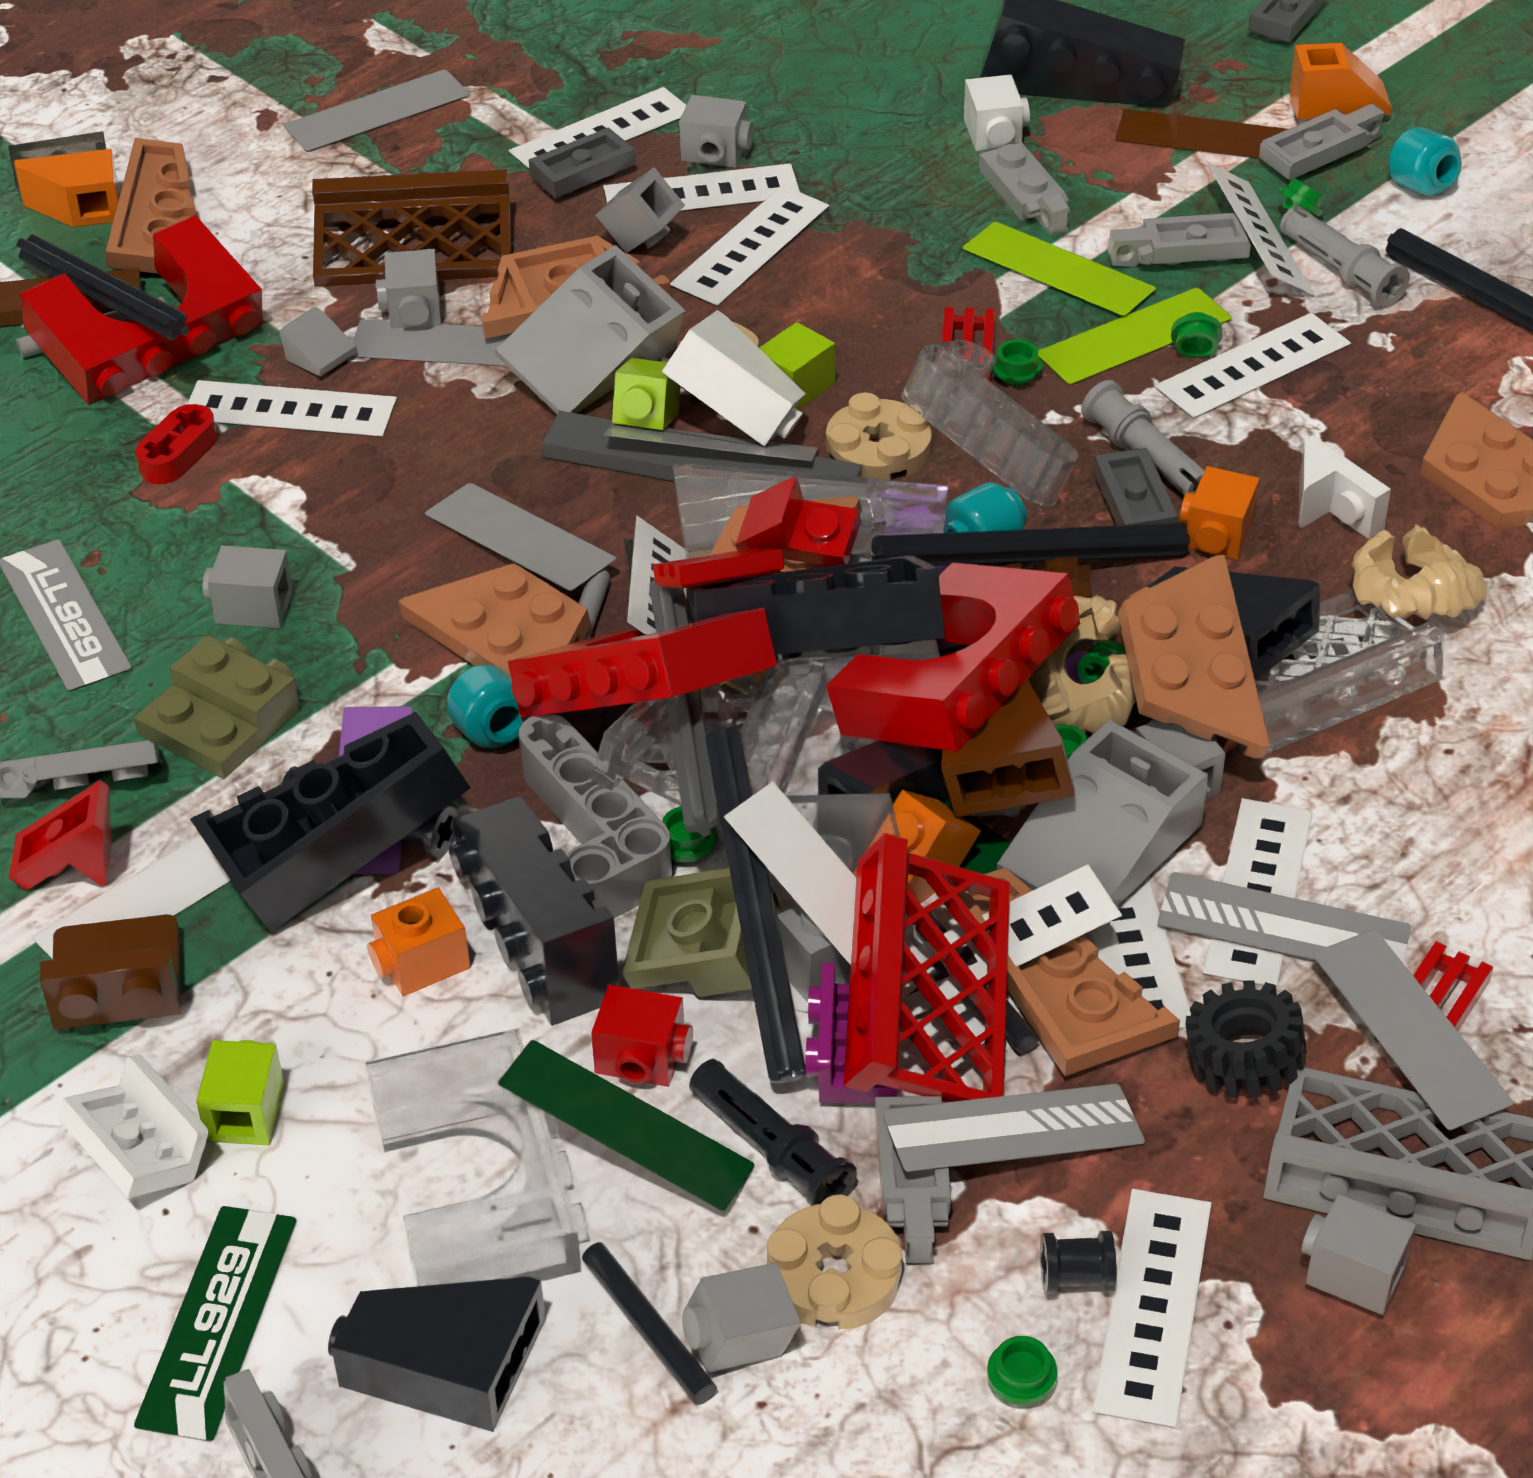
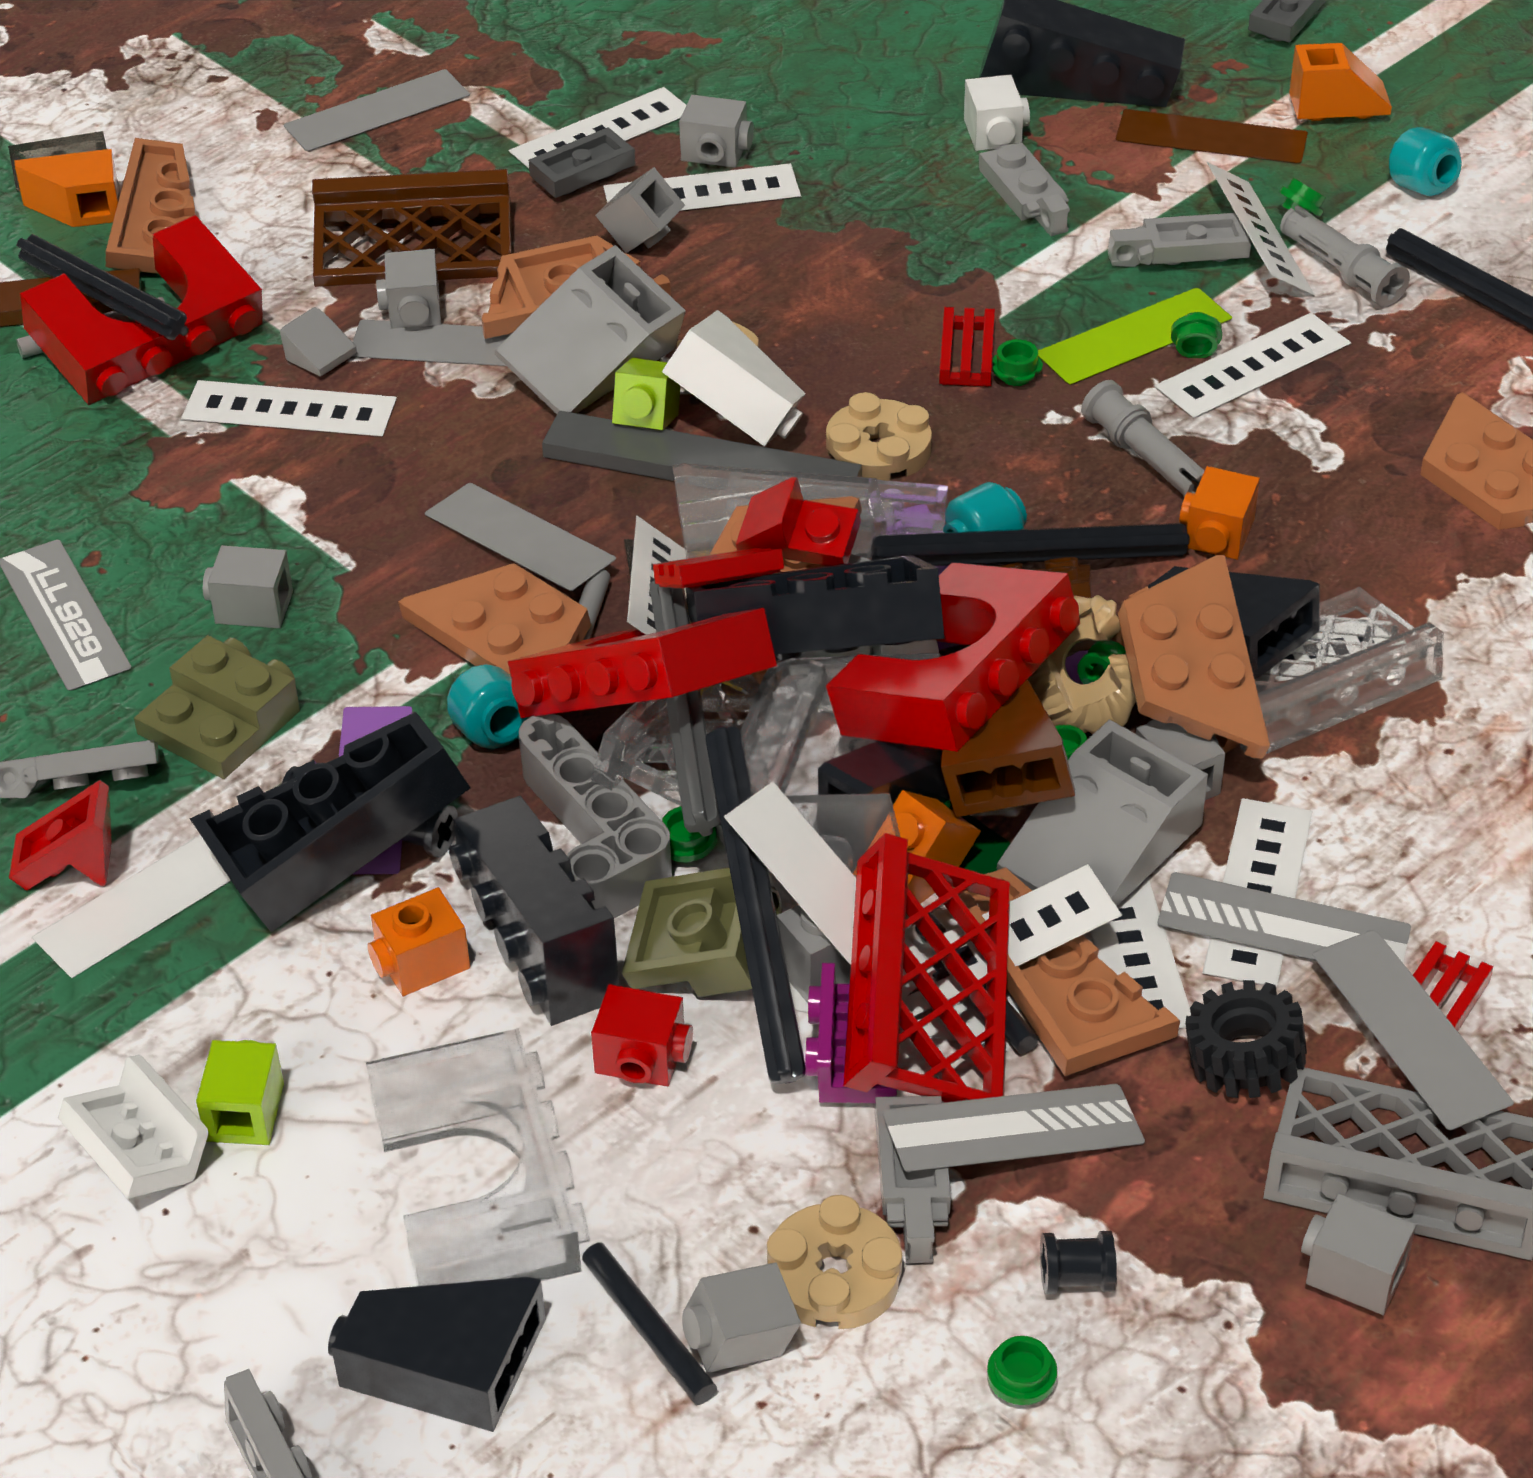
reddish brown bracket [40,914,181,1030] -> none
dark green sticker [134,1206,296,1441] -> none
red beam [135,404,217,484] -> none
dark green sticker [498,1040,754,1211] -> none
light grey sticker [604,424,818,461] -> none
white sticker [670,185,830,306] -> none
black pin [689,1058,857,1206] -> none
lime brick [759,322,835,410] -> none
clear beam [901,340,1079,506] -> none
lime sticker [963,222,1156,316] -> none
white sticker [1092,1189,1211,1428] -> none
dark grey plate [1093,448,1178,526] -> none
light grey hinge [1259,104,1384,180] -> none
white slope [1298,435,1391,539] -> none
tan piece [1351,524,1488,620] -> none

